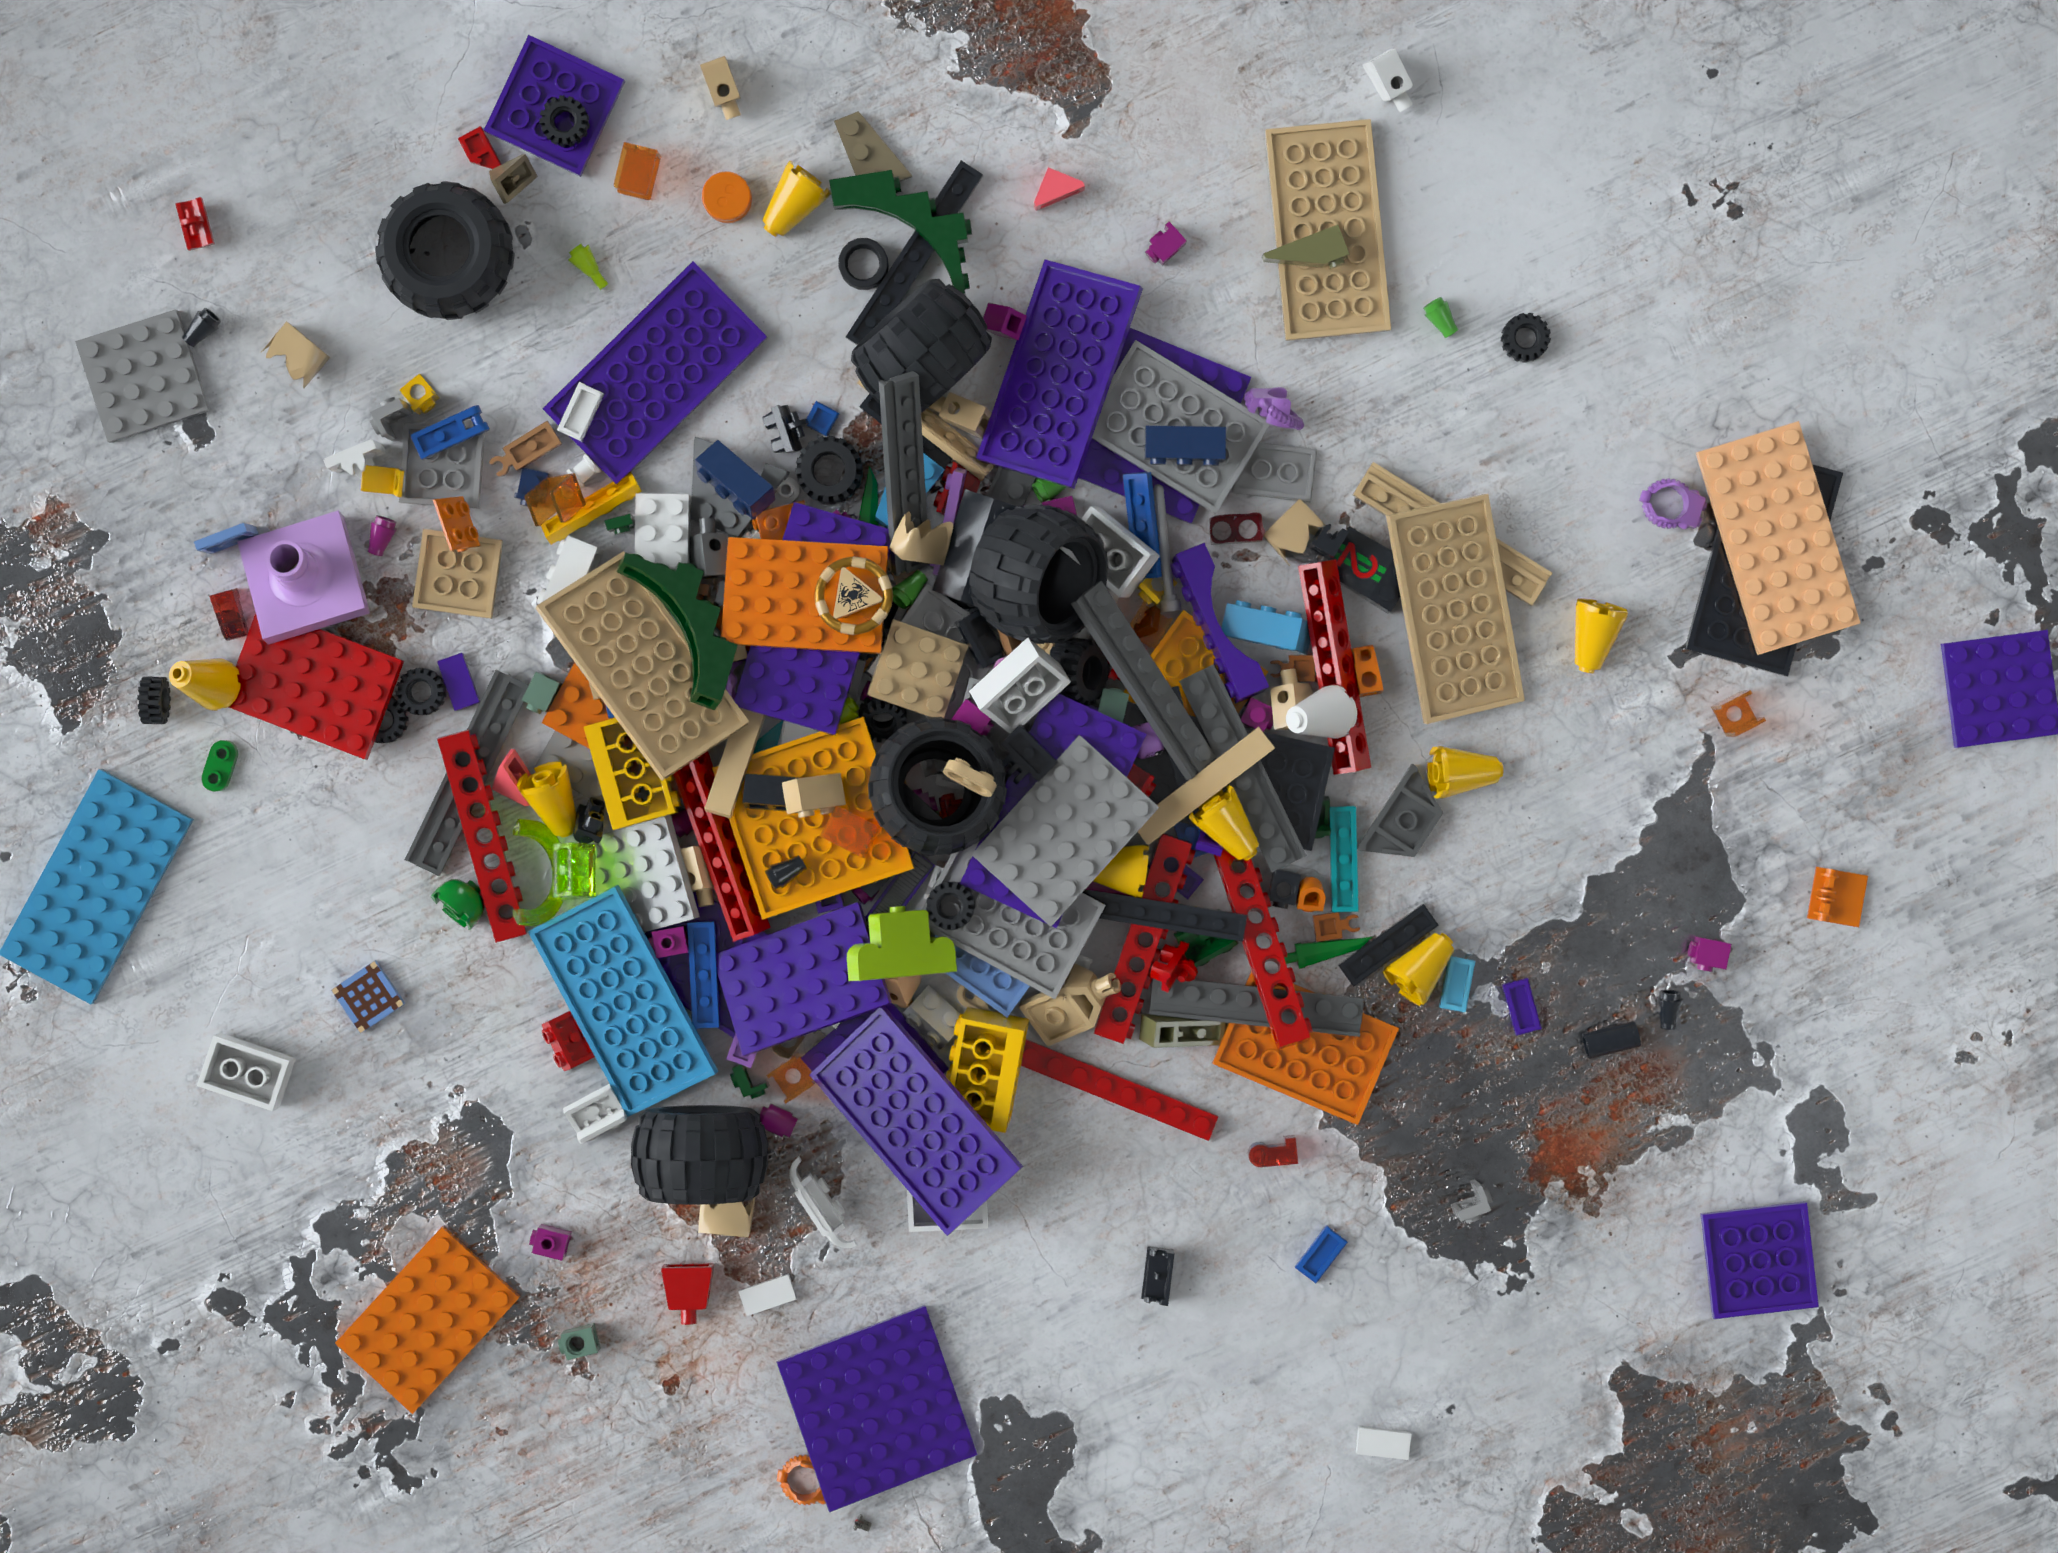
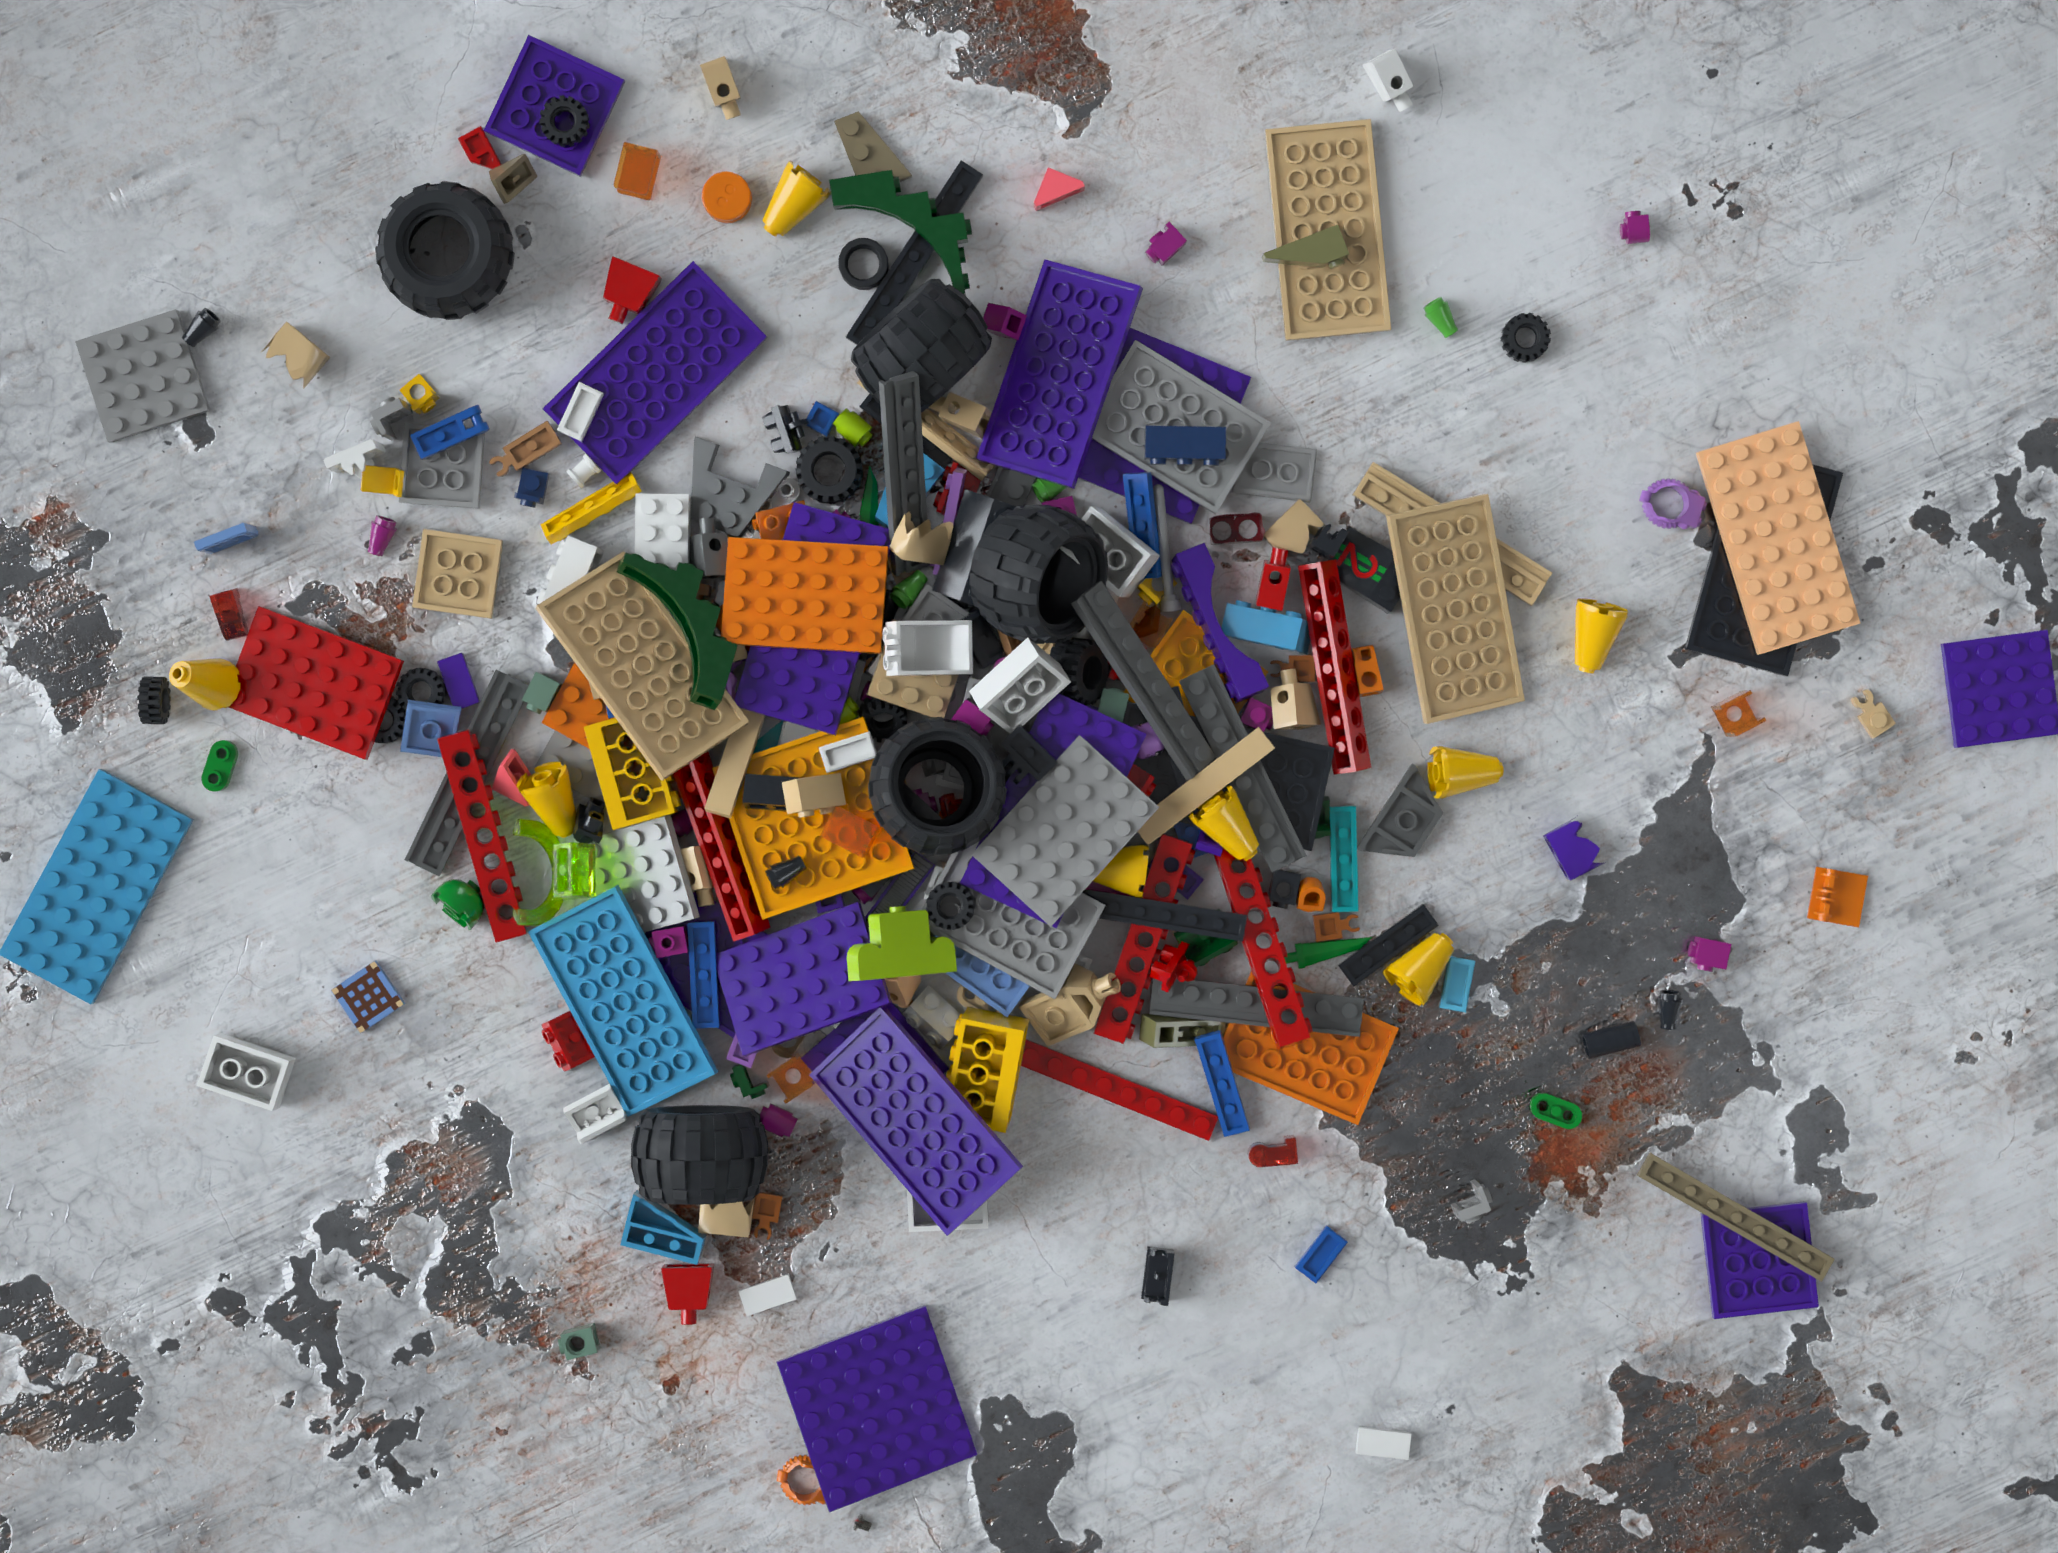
red hips [175,197,215,251] -> none
lavender piece [237,510,370,644] -> none
orange plate [335,1225,521,1414] -> none
orange hinge [433,496,481,553] -> none
clear orange piece [525,473,586,527] -> none
magenta brick [529,1224,572,1261] -> none
lime cone [568,243,608,290] -> none
dark green plate [604,514,635,535] -> none
dark blue brick [695,440,776,520] -> none
white plate [789,1156,857,1248] -> none
piece [814,556,893,635] -> none
tan plate [943,758,997,797] -> none
medium lavender piece [1244,387,1304,430] -> none
white cone [1286,685,1357,738] -> none
dark purple tile [1501,978,1542,1036] -> none
none -> medium blue tile [400,700,461,757]
none -> red torso [603,256,662,325]
none -> dark azure wedge [620,1190,707,1265]
none -> dark orange plate [752,1192,783,1240]
none -> white tile [819,731,877,773]
none -> lime brick [833,408,873,447]
none -> white piece [882,620,973,676]
none -> blue plate [1195,1030,1250,1137]
none -> red torso [1256,547,1291,611]
none -> green plate [1530,1093,1582,1129]
none -> dark purple piece [1543,815,1606,881]
none -> magenta plate [1620,211,1650,244]
none -> dark tan plate [1637,1153,1835,1282]
none -> tan plate [1851,689,1896,738]

